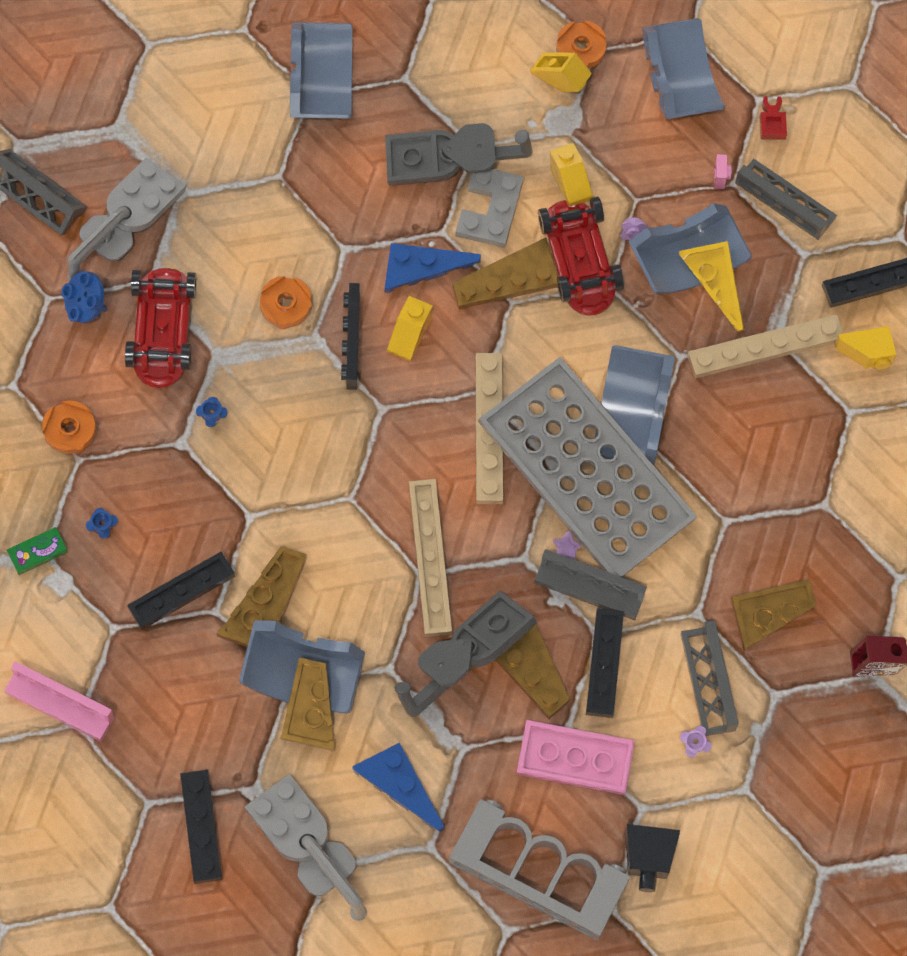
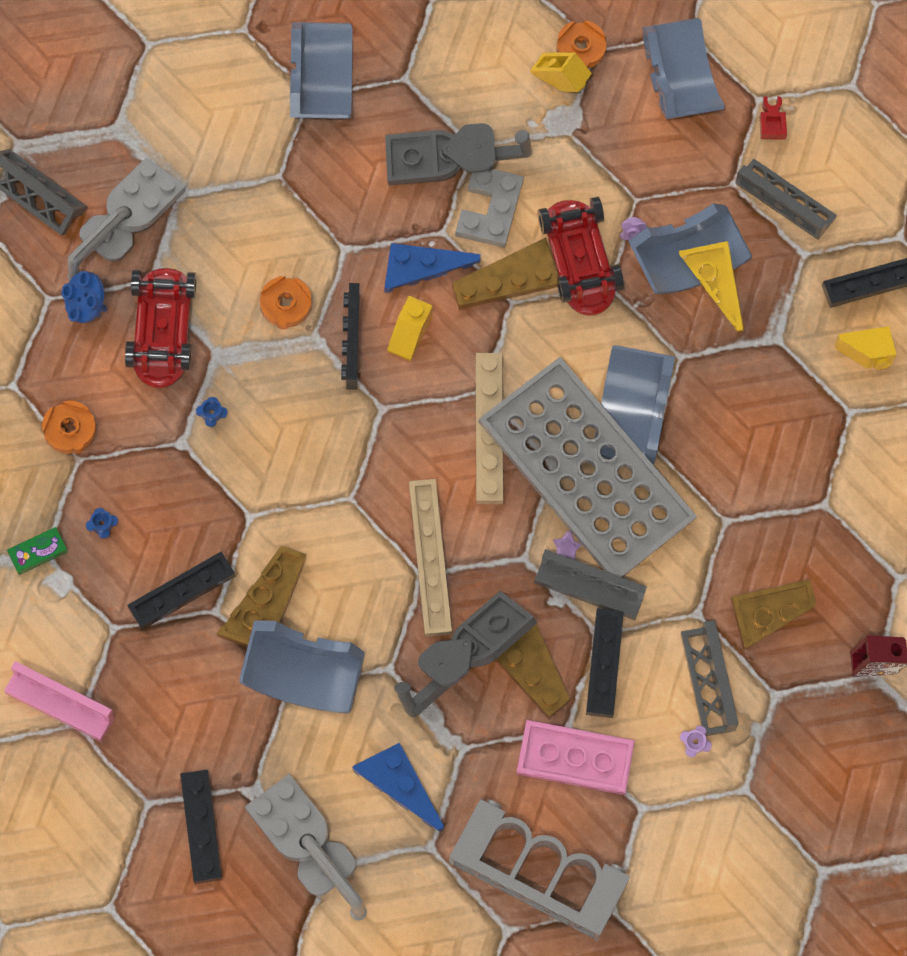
pearl gold wing [281,658,335,751] -> none
yellow slope [550,143,593,207] -> none
black torso [625,824,680,892] -> none
tan plate [687,314,843,379] -> none
bright pink plate [714,154,732,189] -> none

